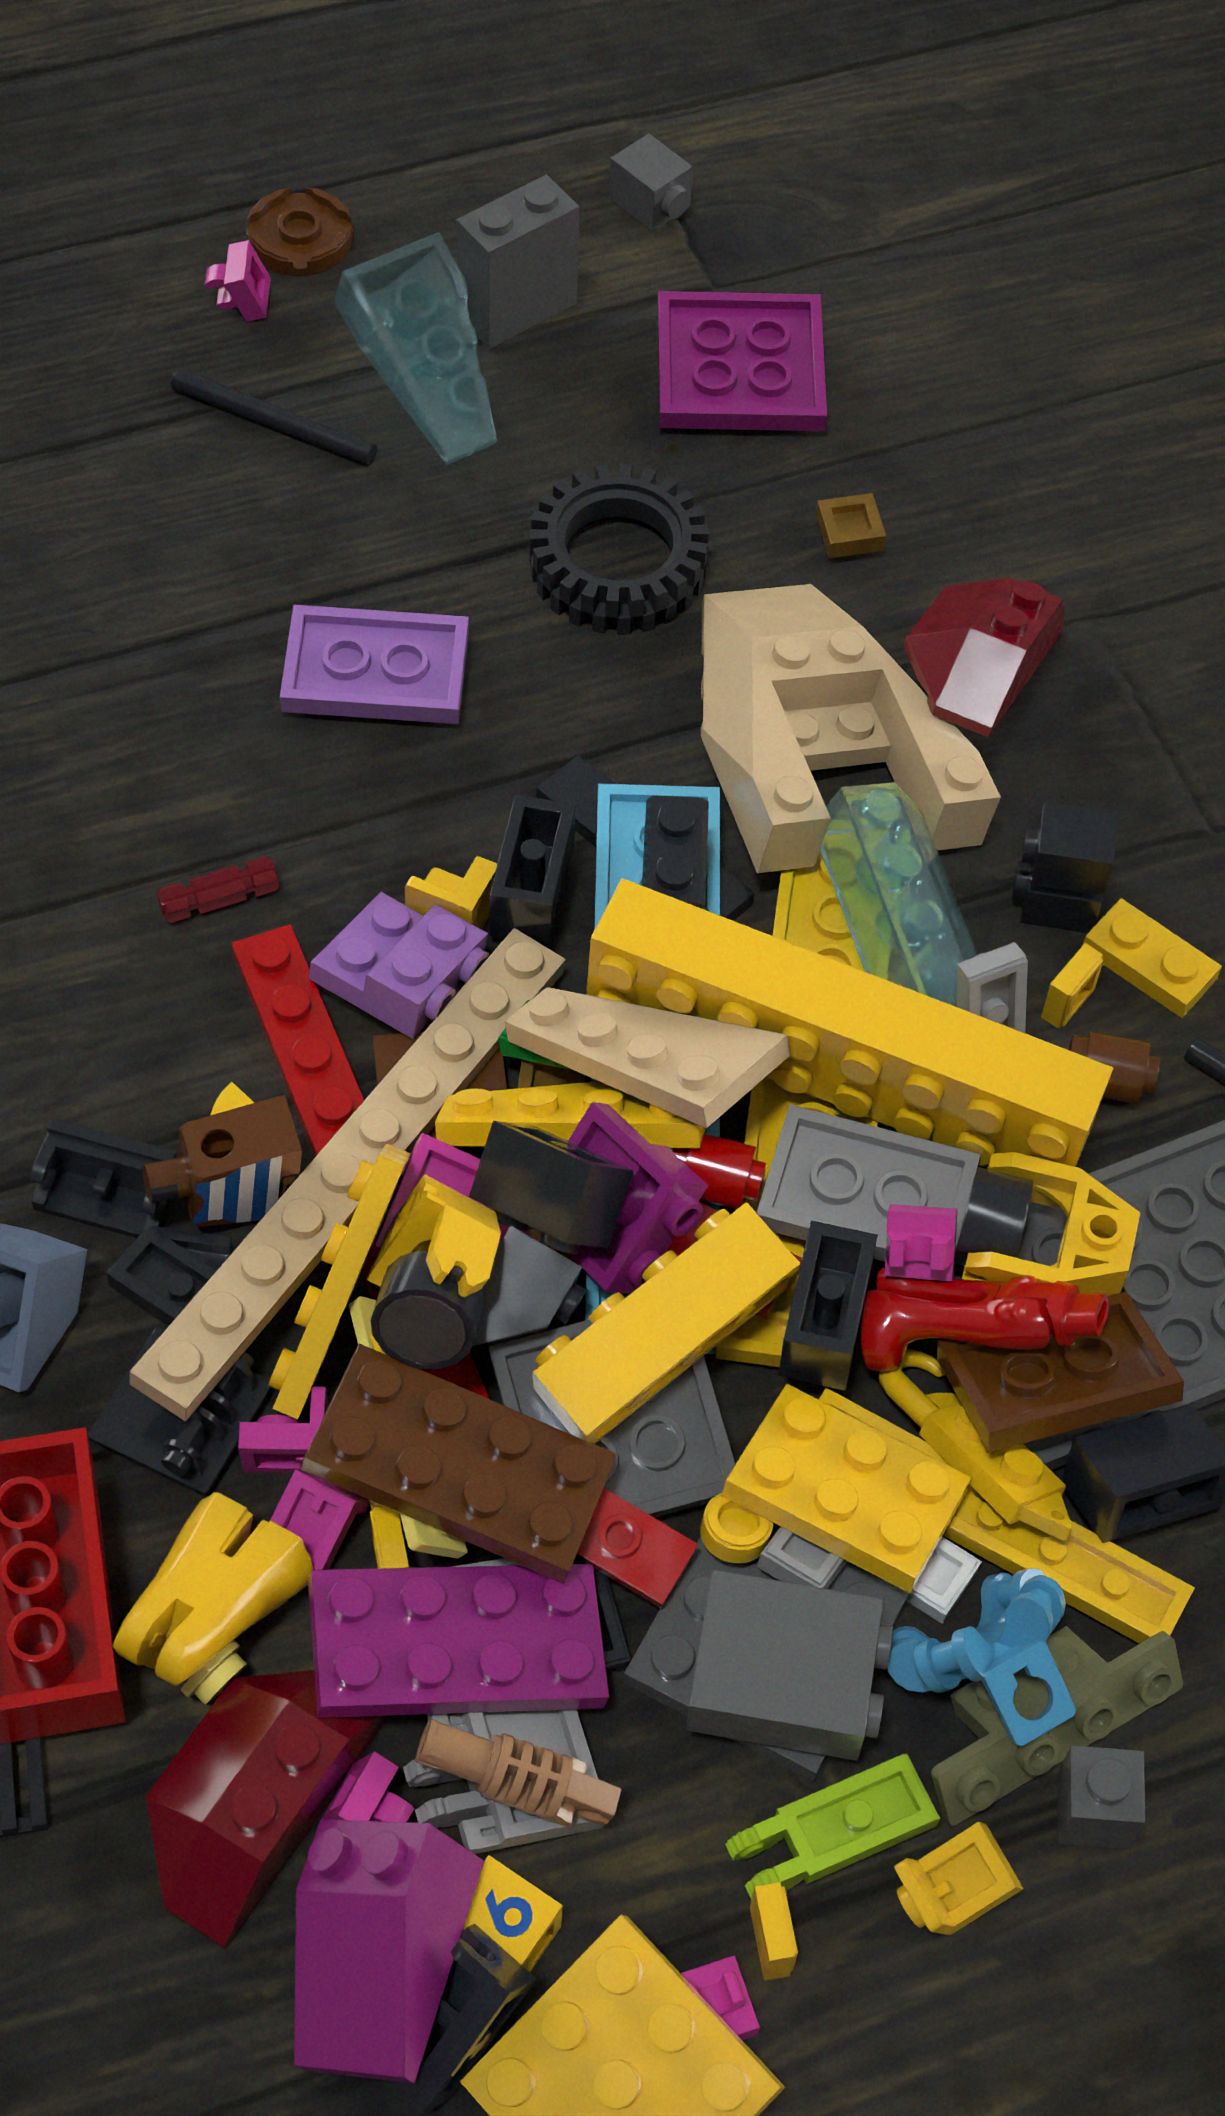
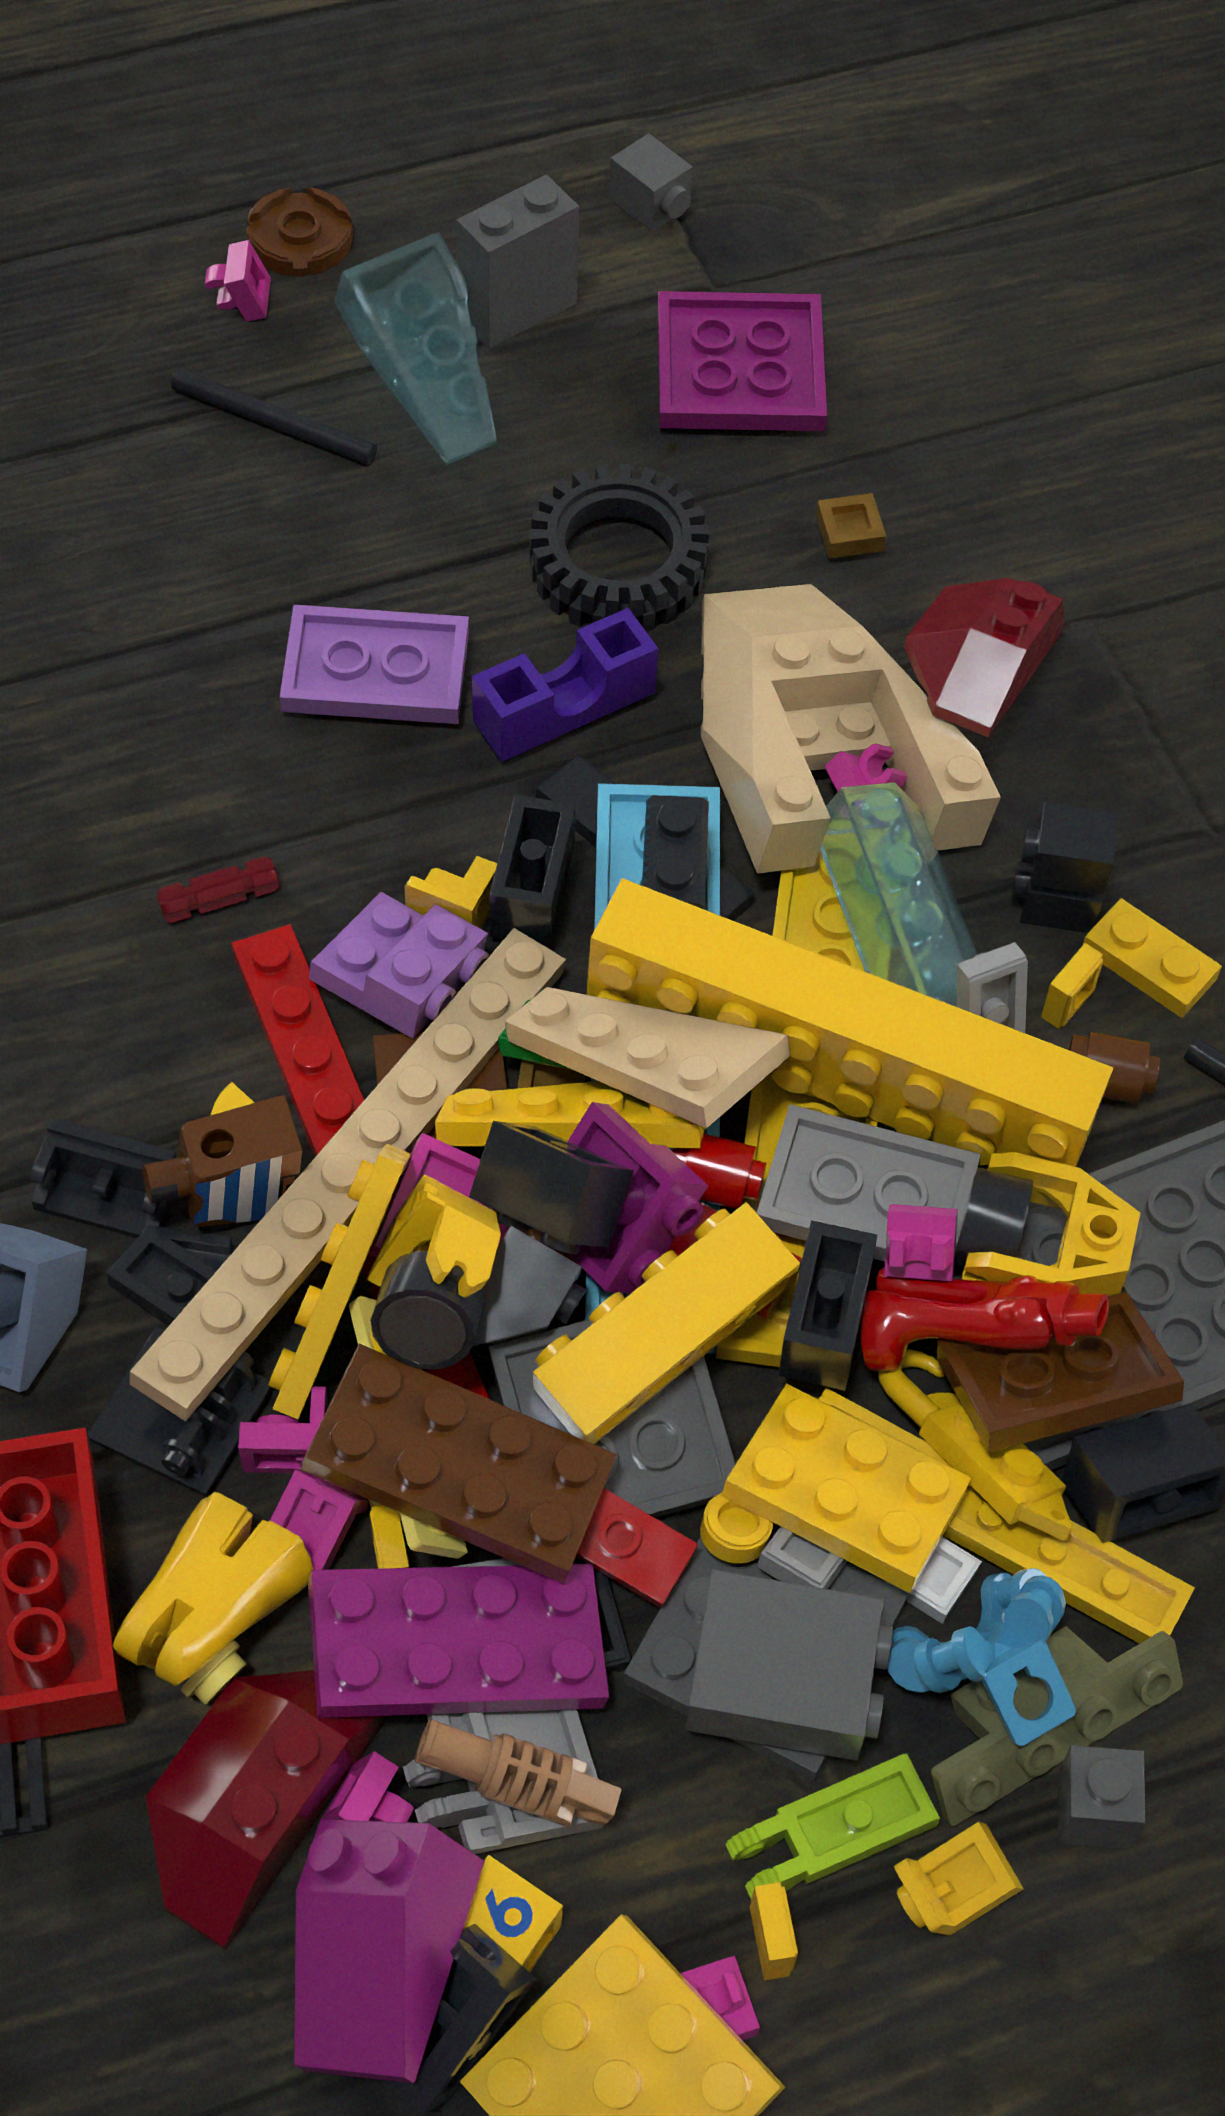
none -> dark purple arch [472,608,659,762]
none -> dark pink tile [824,743,907,818]

